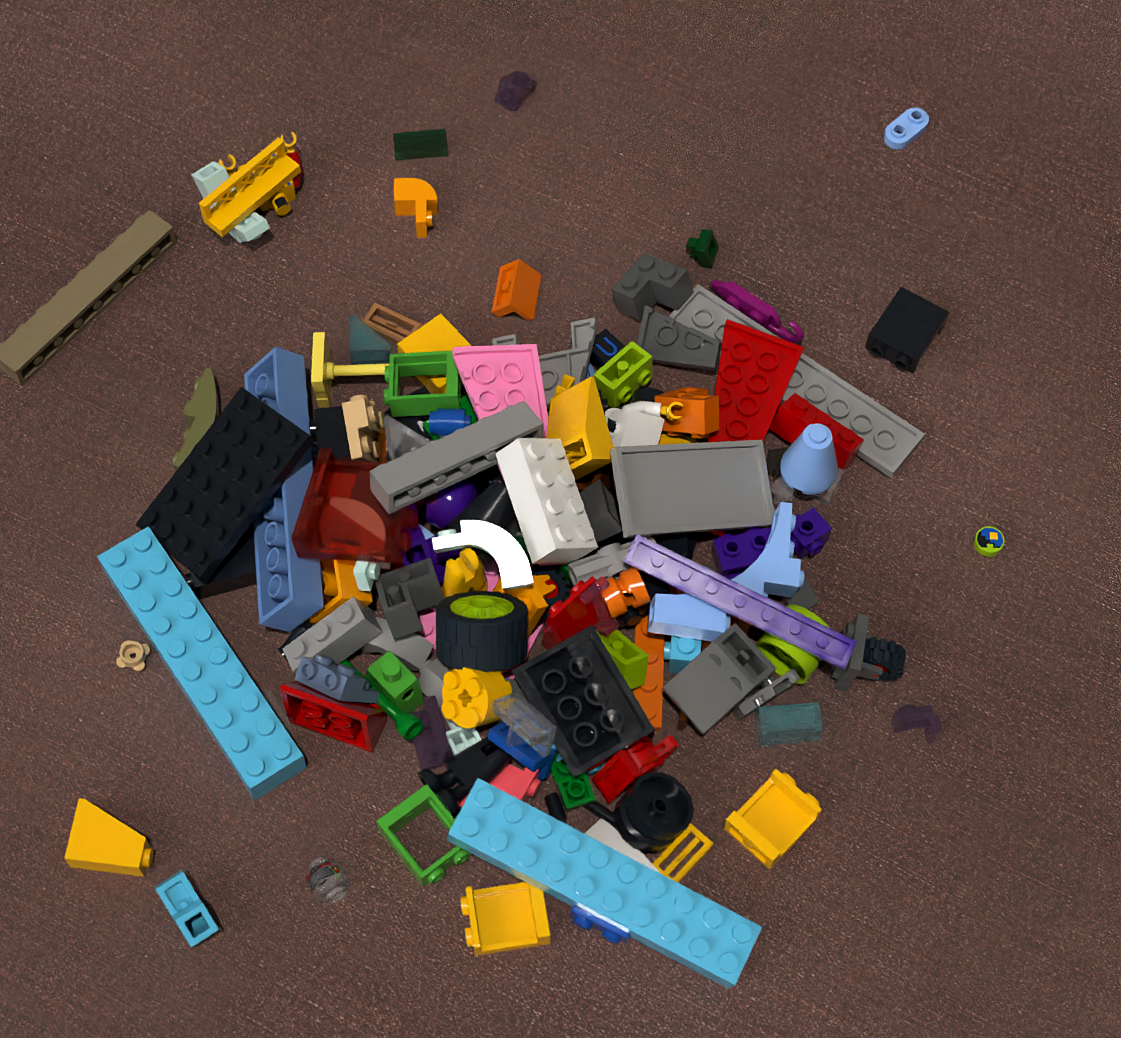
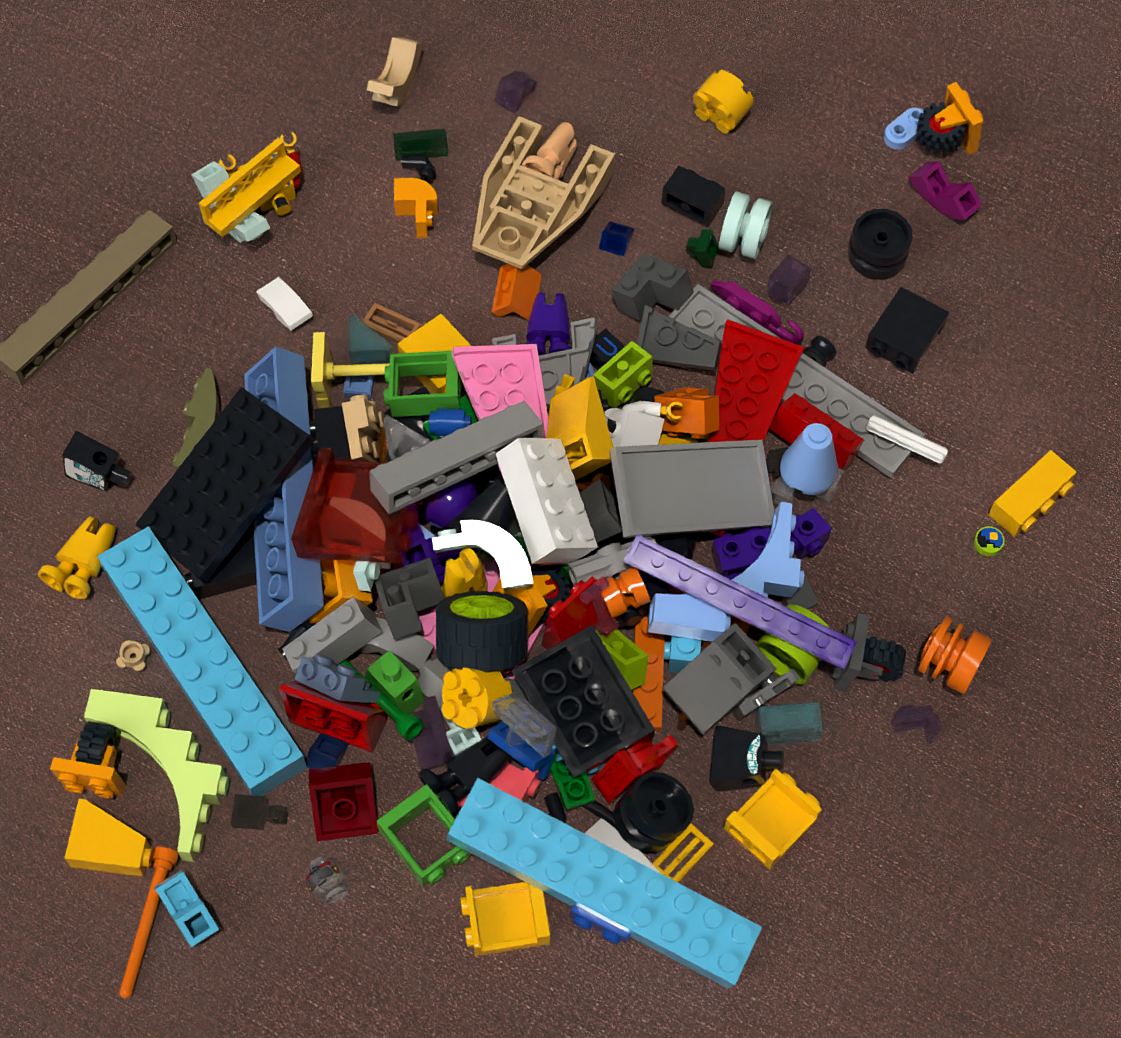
none -> yellow piece [37,516,116,599]
none -> light orange plate [50,721,126,799]
none -> black torso [62,431,132,491]
none -> yellowish green arch [84,689,229,862]
none -> orange piece [119,846,179,999]
none -> clear smoke plate [230,794,289,830]
none -> white slope [256,277,313,330]
none -> dark blue slope [306,733,349,769]
none -> dark red slope [309,762,378,841]
none -> medium blue tile [343,375,375,400]
none -> tan arch [367,37,423,106]
none -> black arm [401,155,436,183]
none -> tan wedge [472,116,615,269]
none -> light nougat piece [522,122,578,180]
none -> dark purple piece [525,293,572,356]
none -> clear blue slope [599,221,635,256]
none -> black brick [661,165,726,226]
none -> yellow brick [693,70,754,134]
none -> black torso [711,726,784,791]
none -> light aqua wheel [719,191,773,259]
none -> clear purple brick [767,255,811,305]
none -> black wheel [803,336,836,367]
none -> black wheel [848,209,913,279]
none -> white axle [866,415,948,463]
none -> magenta brick [908,161,982,220]
none -> plate [917,82,984,155]
none -> orange wheel [918,616,993,695]
none -> yellow brick [988,450,1077,537]

